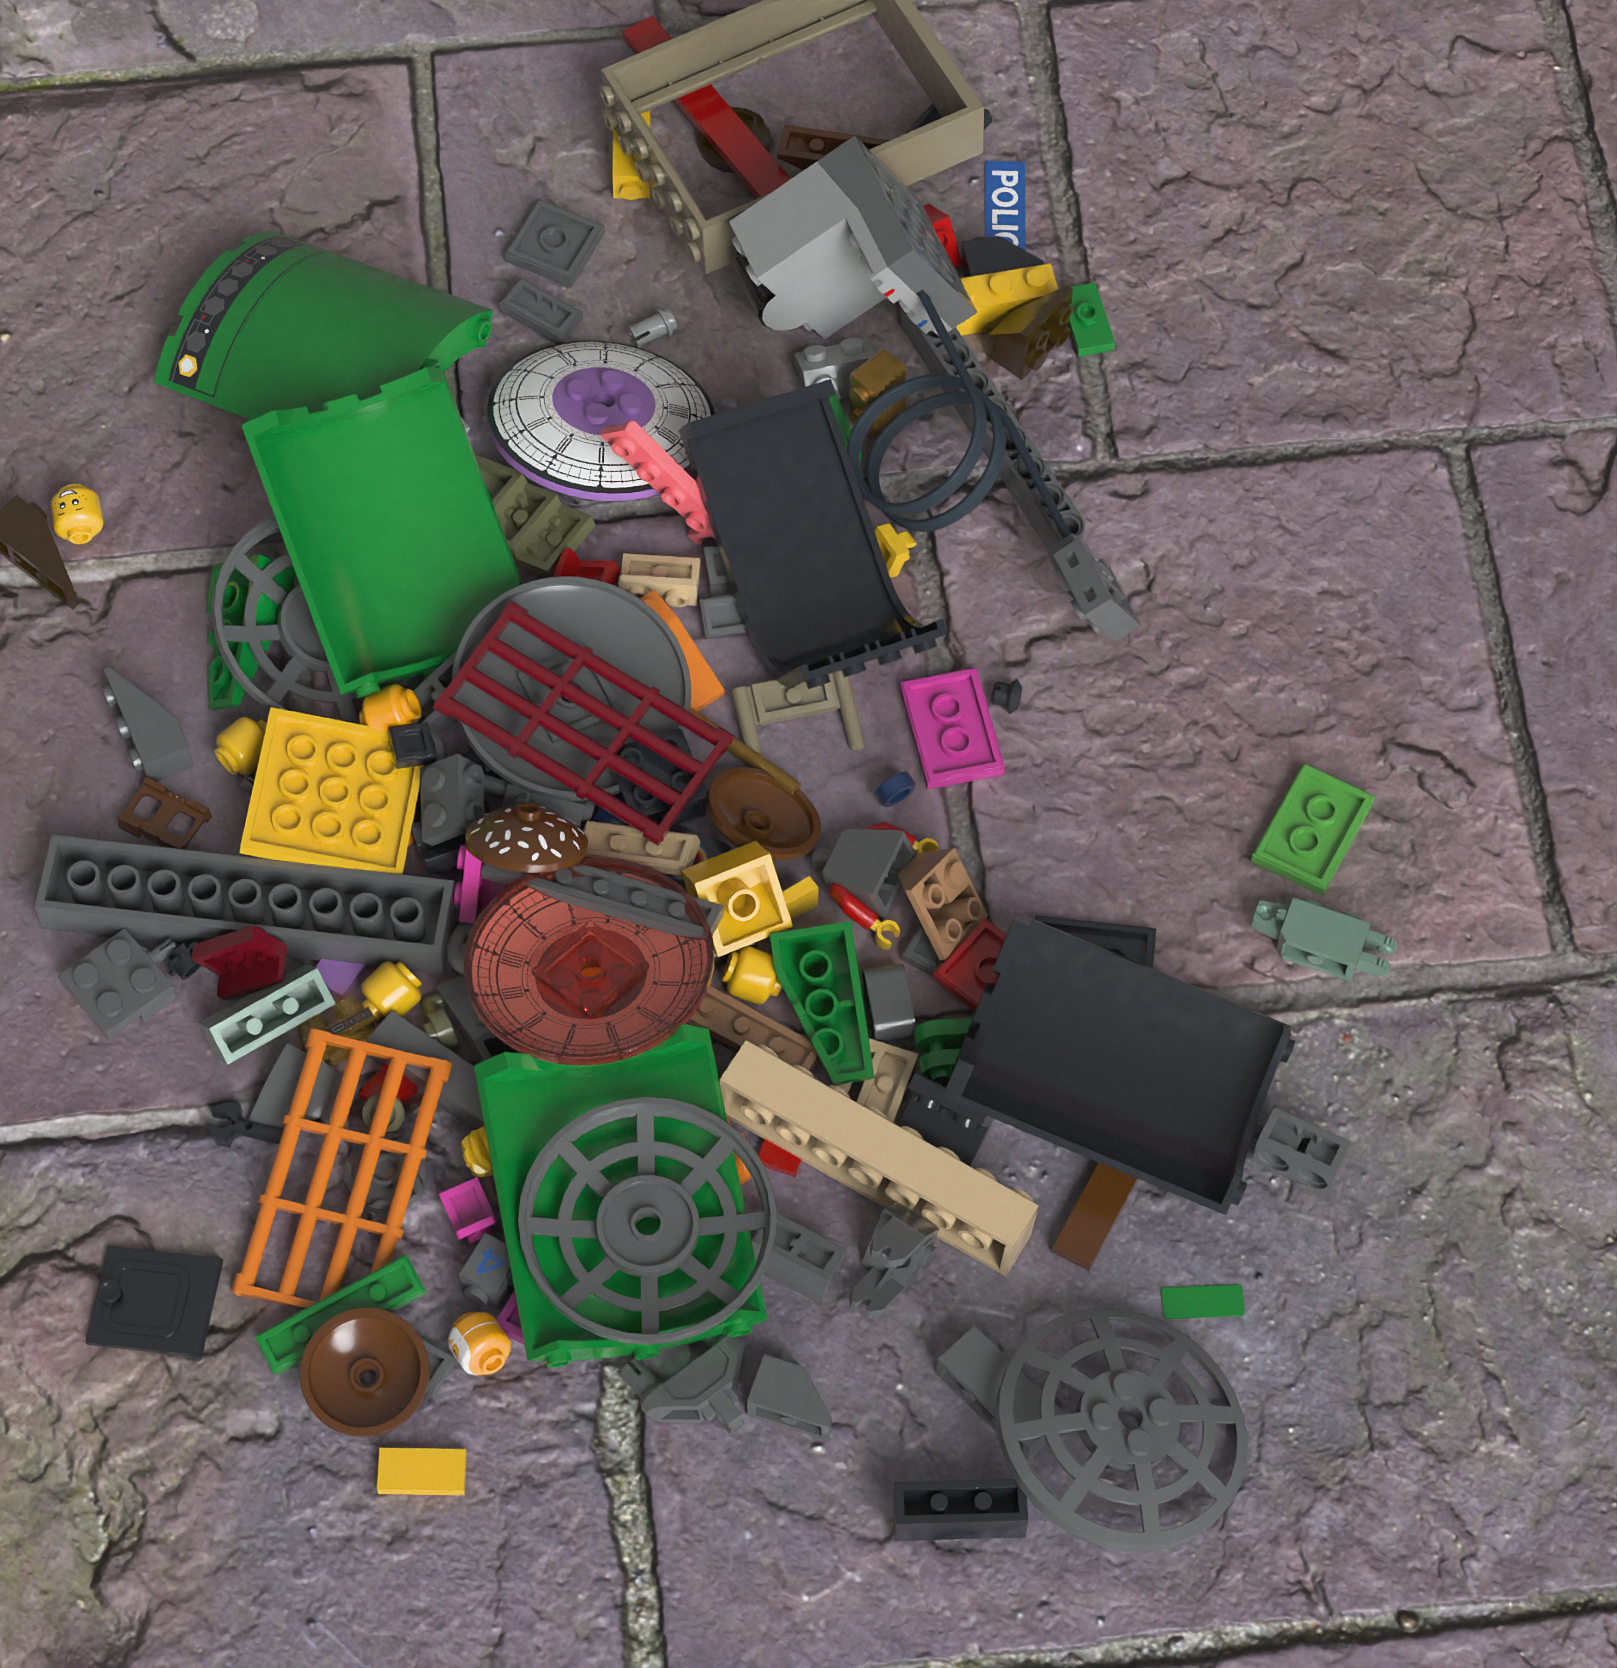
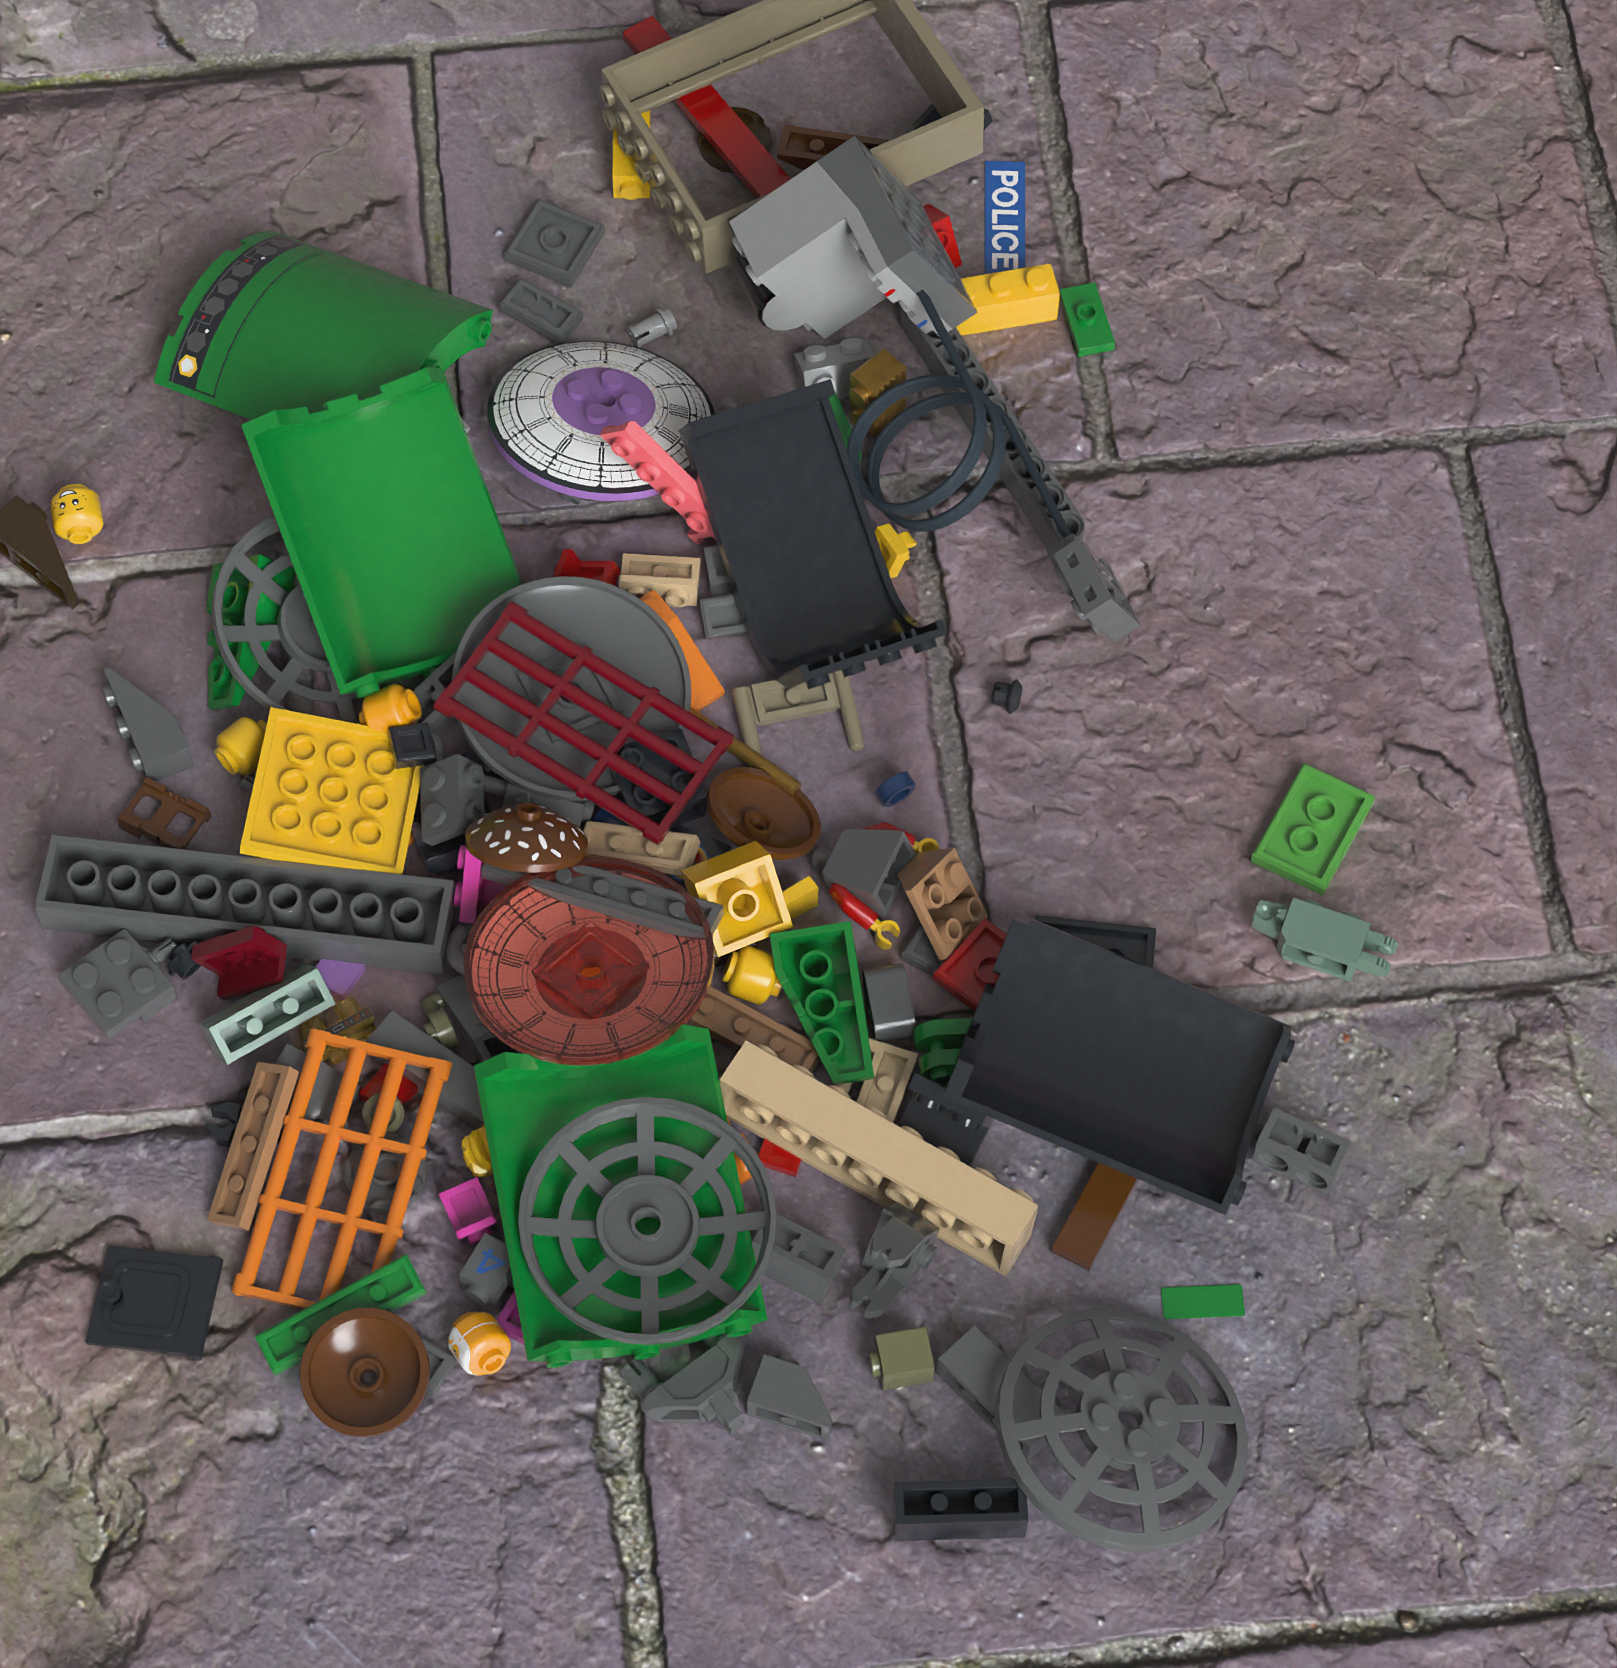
yellow head [361,961,422,1021] -> none
yellow tile [377,1448,467,1495] -> none
olive slope [475,454,596,578] -> none
dark pink tile [900,667,1005,790] -> none
black slope [961,236,1044,278] -> none
dark brown slope [987,285,1073,380] -> none
none -> medium nougat plate [207,1062,299,1231]
none -> olive brick [868,1327,935,1390]

